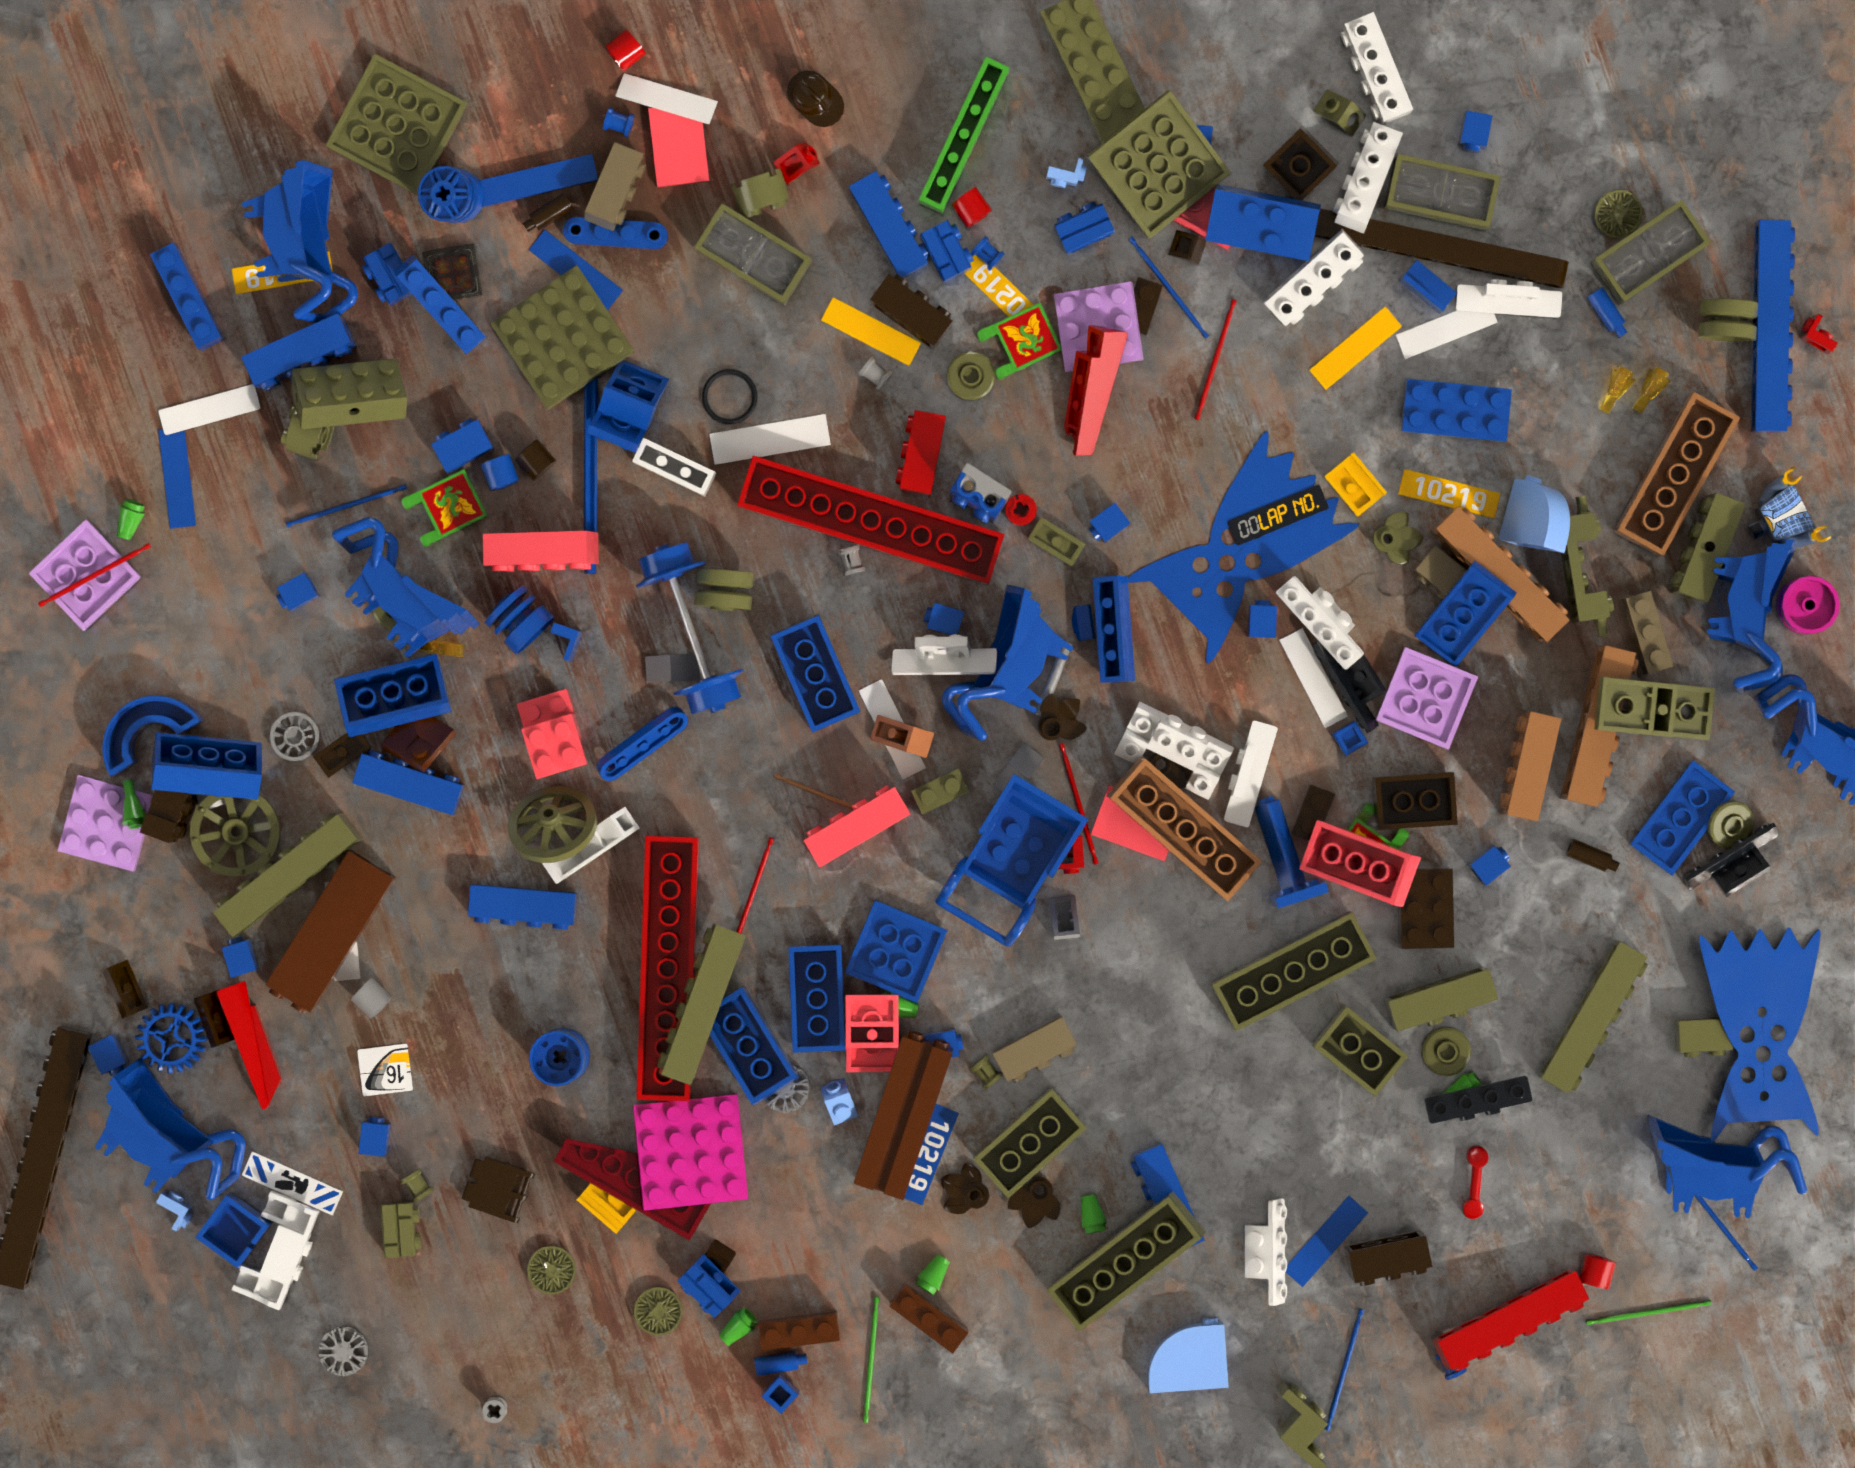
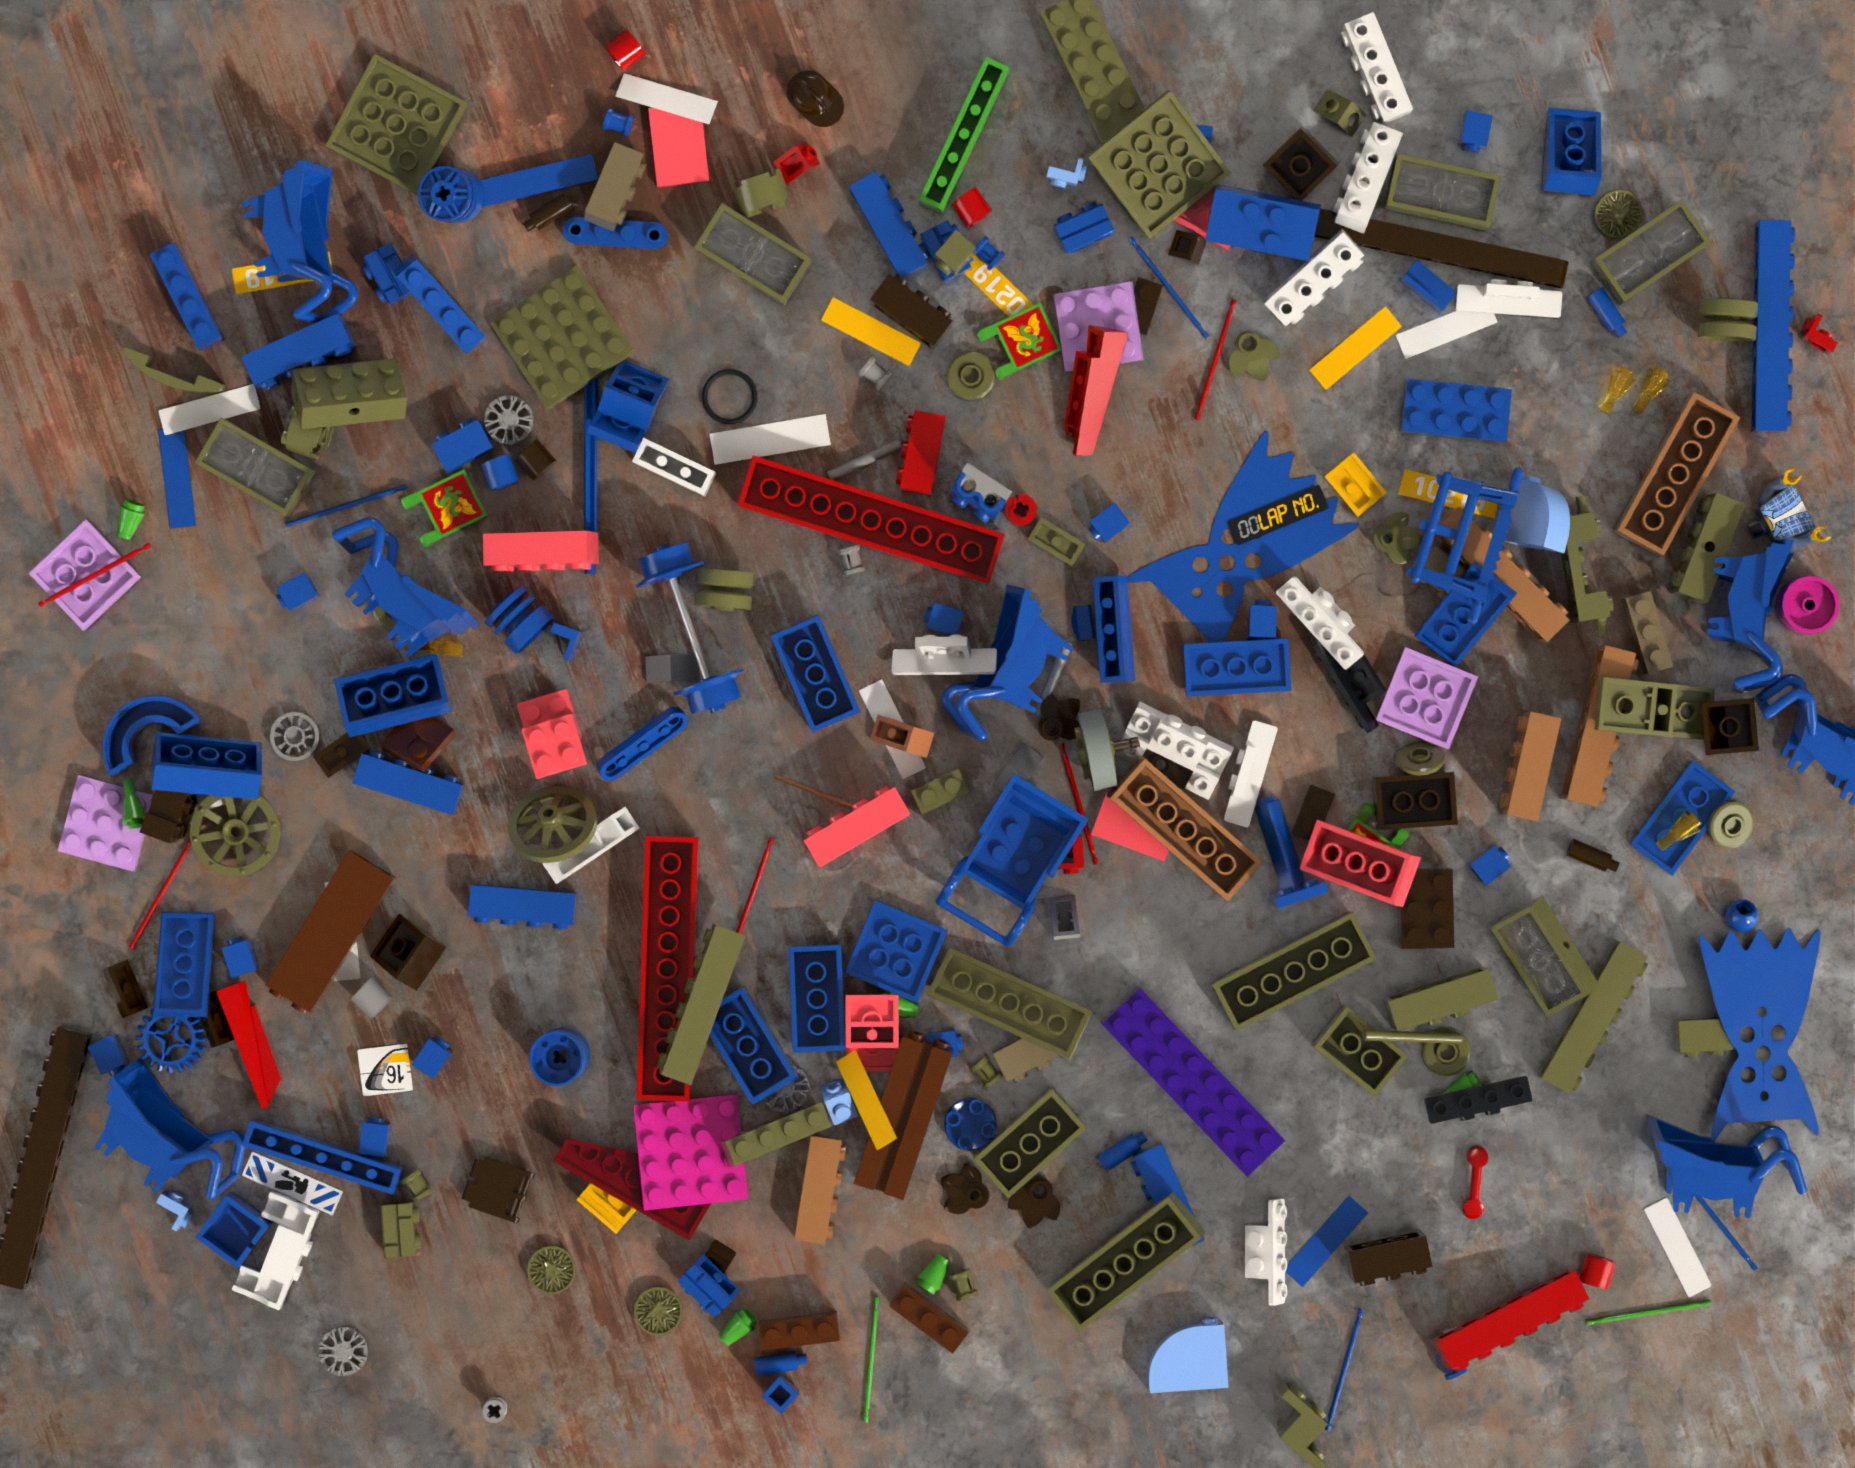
olive brick [213,813,363,938] -> none
clear smoke tile [422,243,483,301] -> none
blue sticker [529,229,623,310] -> none
blue sticker [904,1104,959,1205] -> none
bright green cone [1081,1194,1107,1234] -> none
white sticker [1279,628,1348,728] -> none
blue tile [1332,720,1368,756] -> none
black bracket [1685,823,1778,897] -> none
none -> olive slope [123,347,227,394]
none -> red piece [129,838,192,950]
none -> blue tile [153,912,215,1017]
none -> clear brick [195,418,316,517]
none -> blue brick [242,1118,404,1195]
none -> dark brown slope [370,913,446,991]
none -> blue brick [411,1036,453,1079]
none -> light grey wheel [484,395,534,445]
none -> olive brick [720,1102,832,1167]
none -> medium nougat brick [794,1134,847,1245]
none -> light grey bar [827,439,902,480]
none -> yellow sticker [836,1050,897,1151]
none -> olive plate [927,947,1092,1060]
none -> olive brick [935,230,976,276]
none -> blue dish [944,1098,997,1151]
none -> olive bush [948,1268,978,1301]
none -> light grey wheel [1074,709,1140,791]
none -> blue cylinder [1097,1132,1148,1172]
none -> dark purple brick [1101,986,1285,1177]
none -> blue plate [1183,638,1291,697]
none -> olive plate [1229,331,1280,381]
none -> olive bar [1362,1030,1462,1044]
none -> olive wheel [1395,742,1445,776]
none -> blue piece [1406,467,1524,625]
none -> brick [1491,895,1599,1017]
none -> blue slope [1543,107,1602,196]
none -> white sticker [1644,1198,1711,1297]
none -> clear yellow cone [1656,811,1702,852]
none -> dark brown slope [1701,698,1759,755]
none -> blue piece [1726,900,1759,932]

